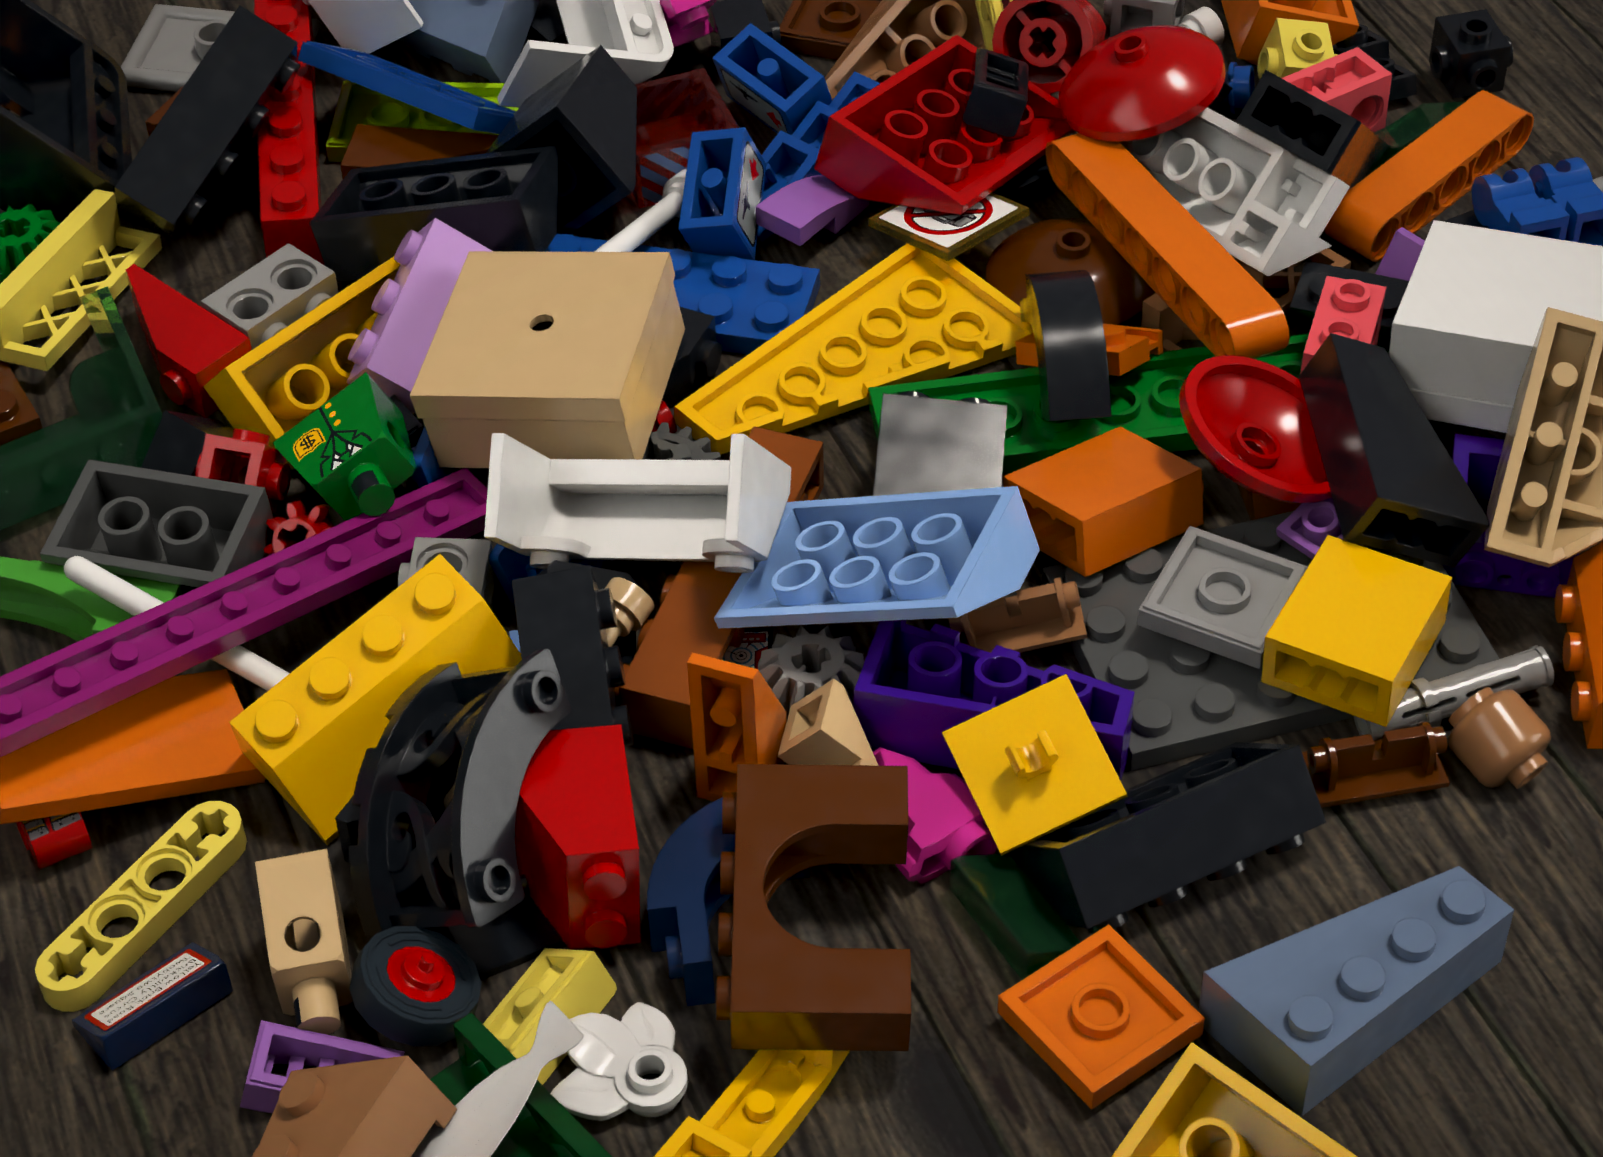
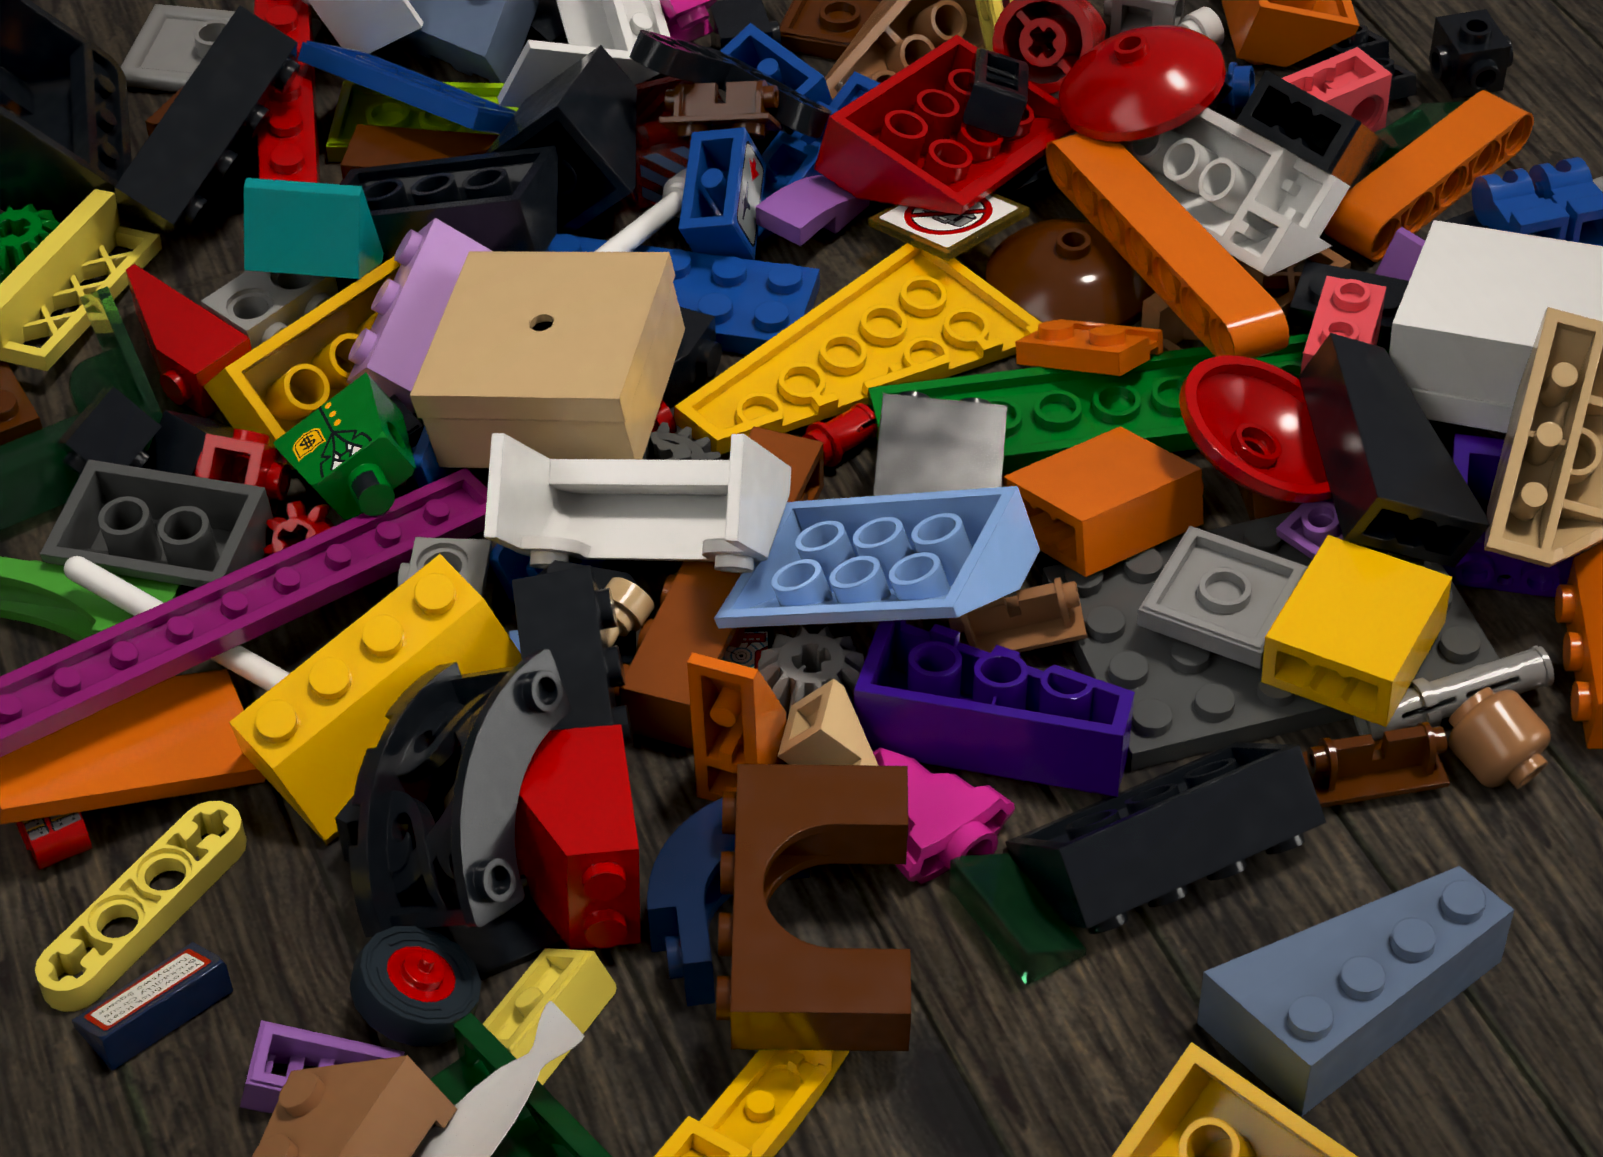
tan torso [255,849,353,1035] -> none
white plate [550,1002,688,1121] -> none
yellow piece [942,674,1128,856] -> none
orange plate [997,924,1205,1110] -> none
black arch [1020,270,1112,421] -> none
light yellow brick [1257,18,1338,79] -> none
none -> black brick [55,386,162,477]
none -> teal slope [244,178,384,279]
none -> black beam [629,30,832,139]
none -> reddish brown hinge [659,80,783,142]
none -> red pin [802,403,877,468]

